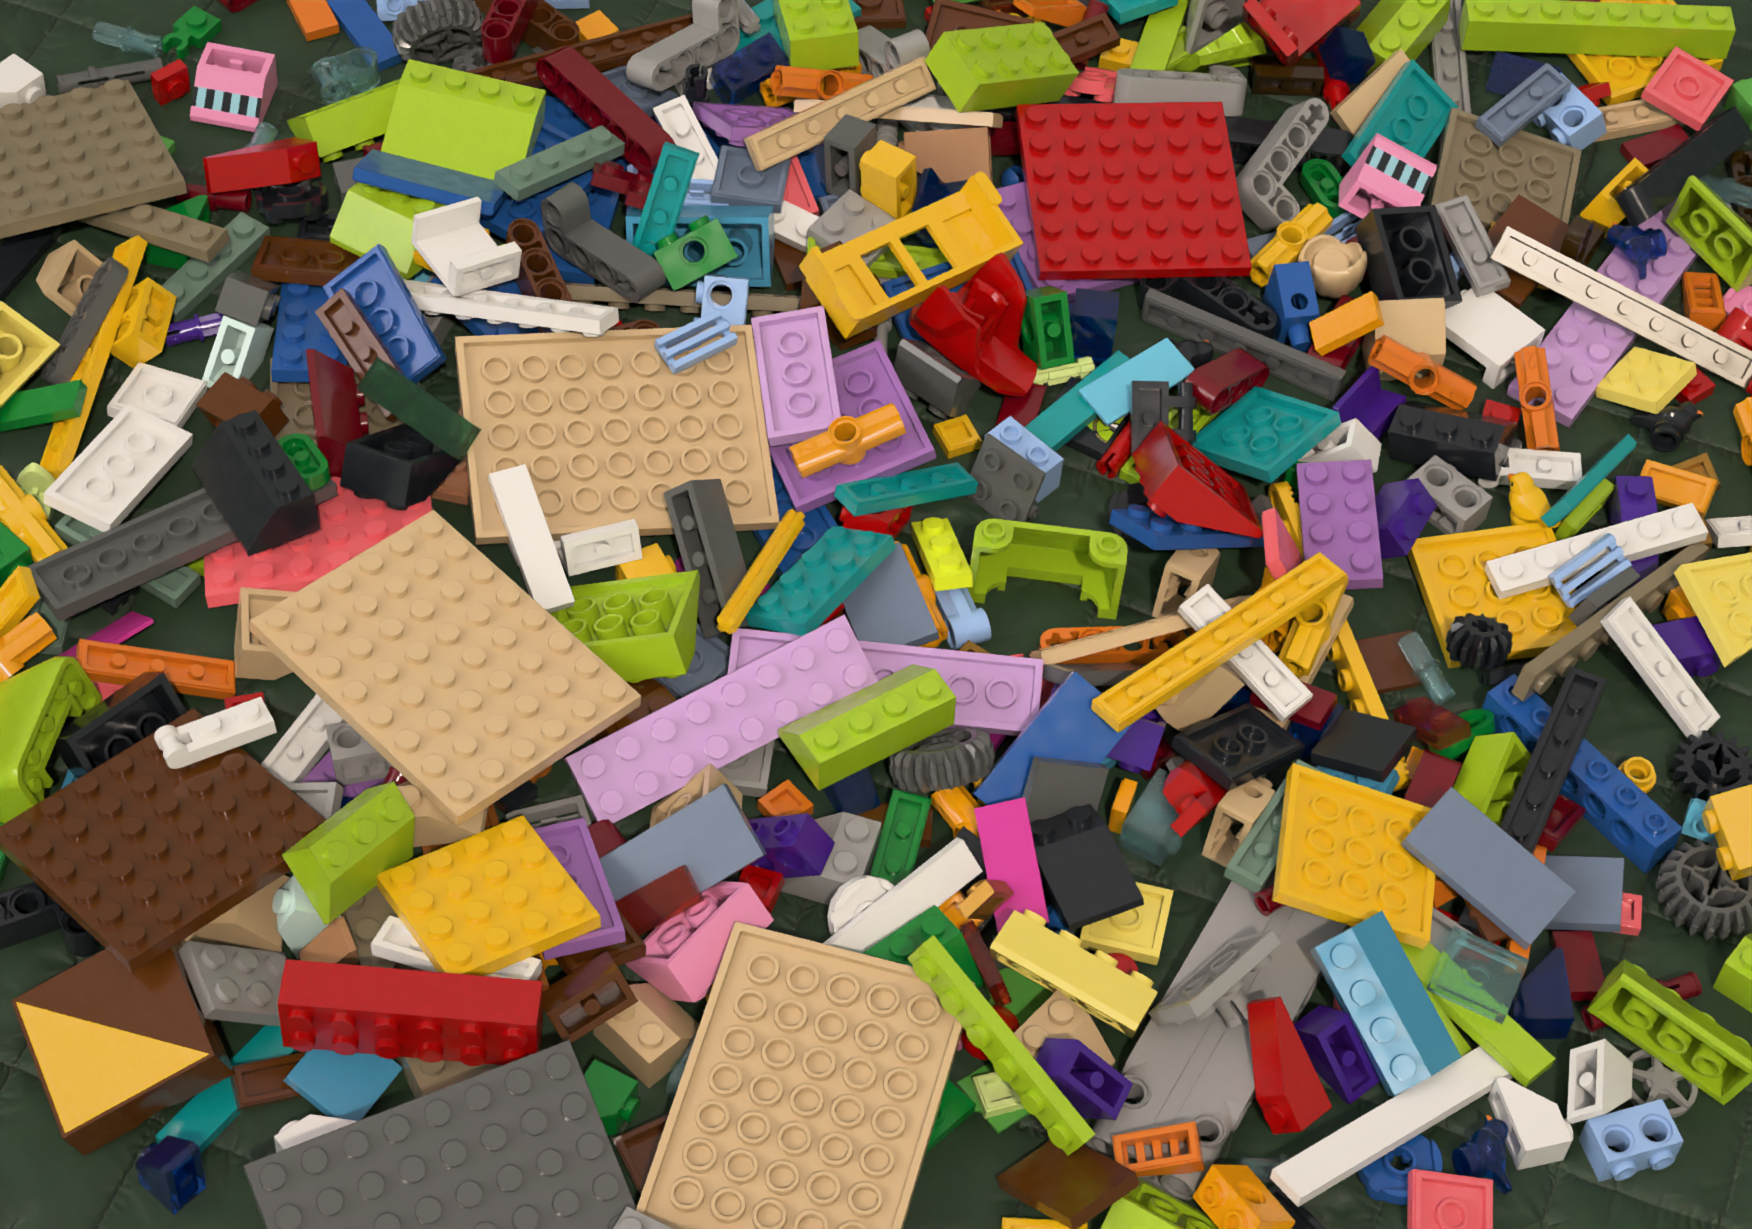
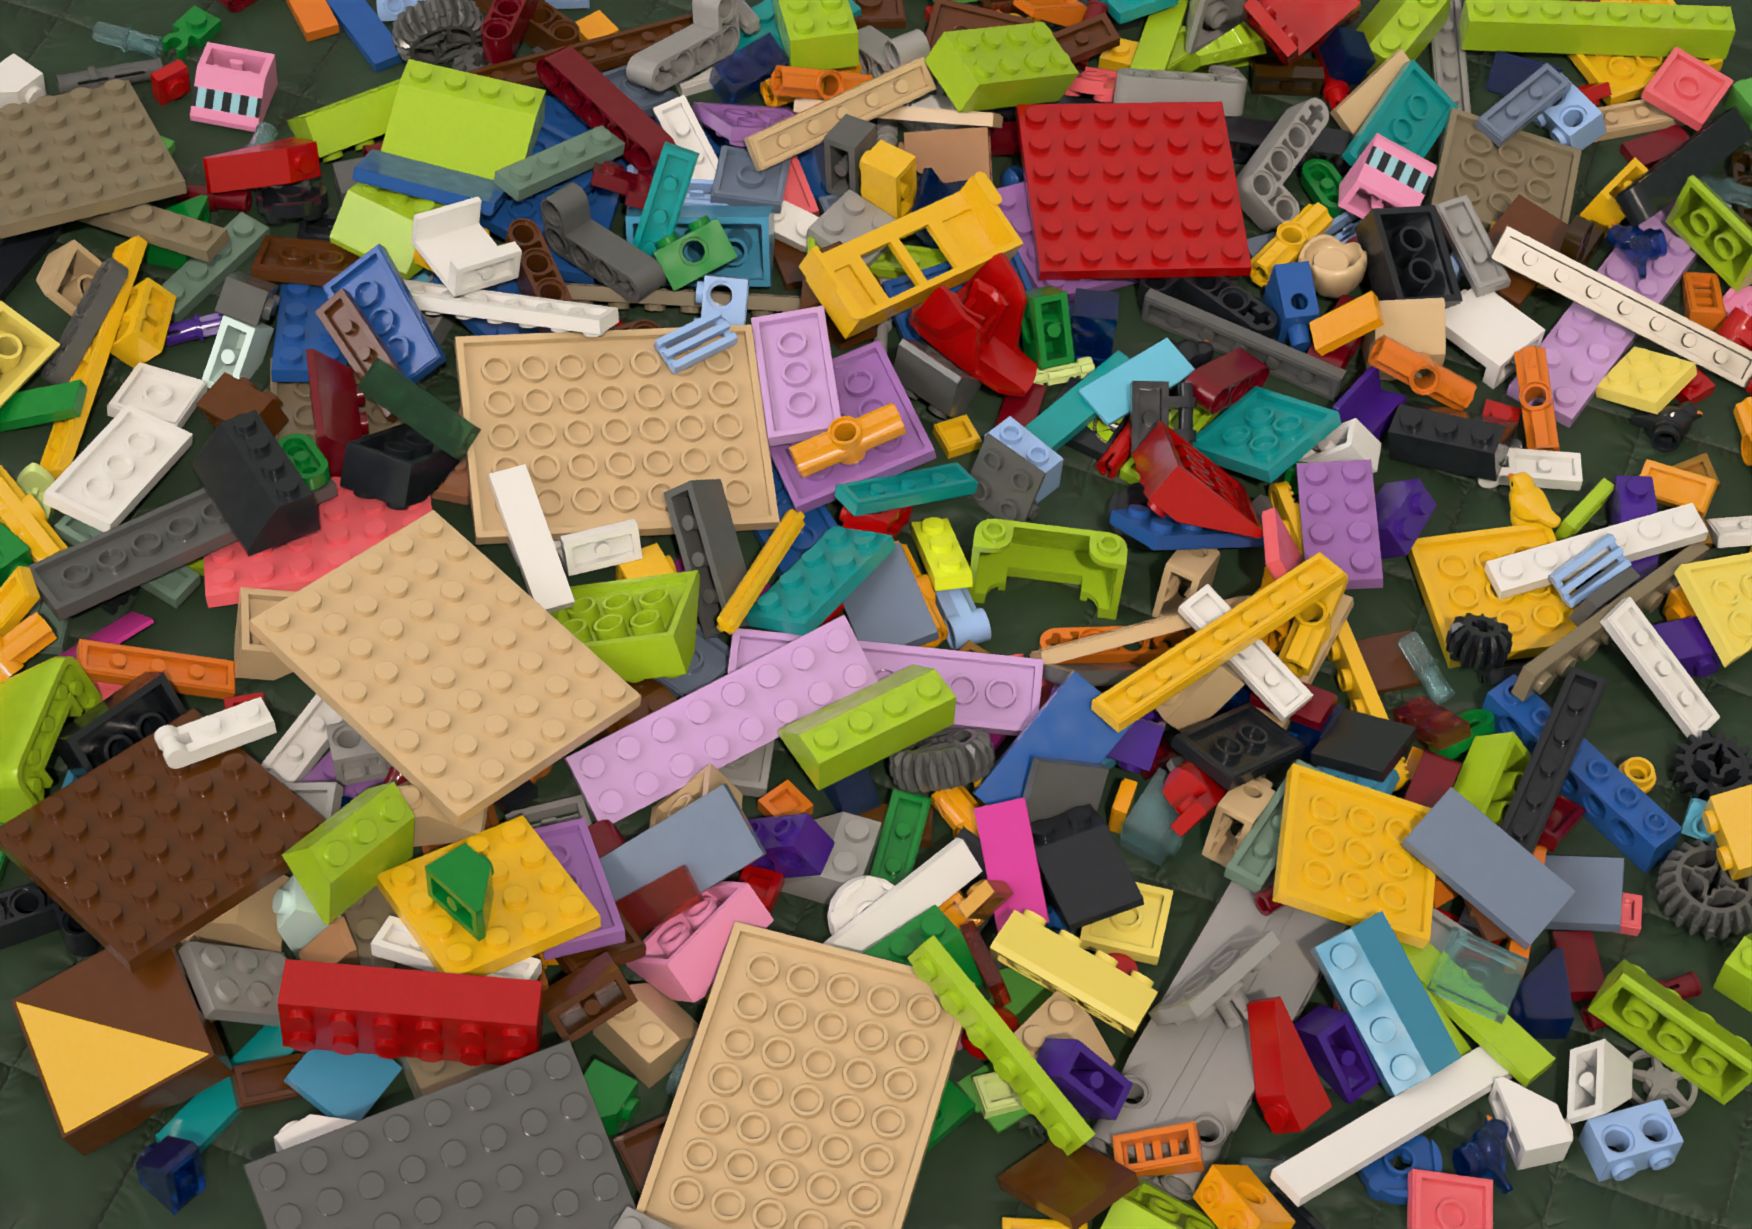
clear light blue piece [310,47,381,103] -> none
black pin [682,64,710,123] -> none
light grey brick [1407,455,1493,535] -> none
teal tile [1541,434,1637,527] -> none
none -> green slope [425,843,494,941]

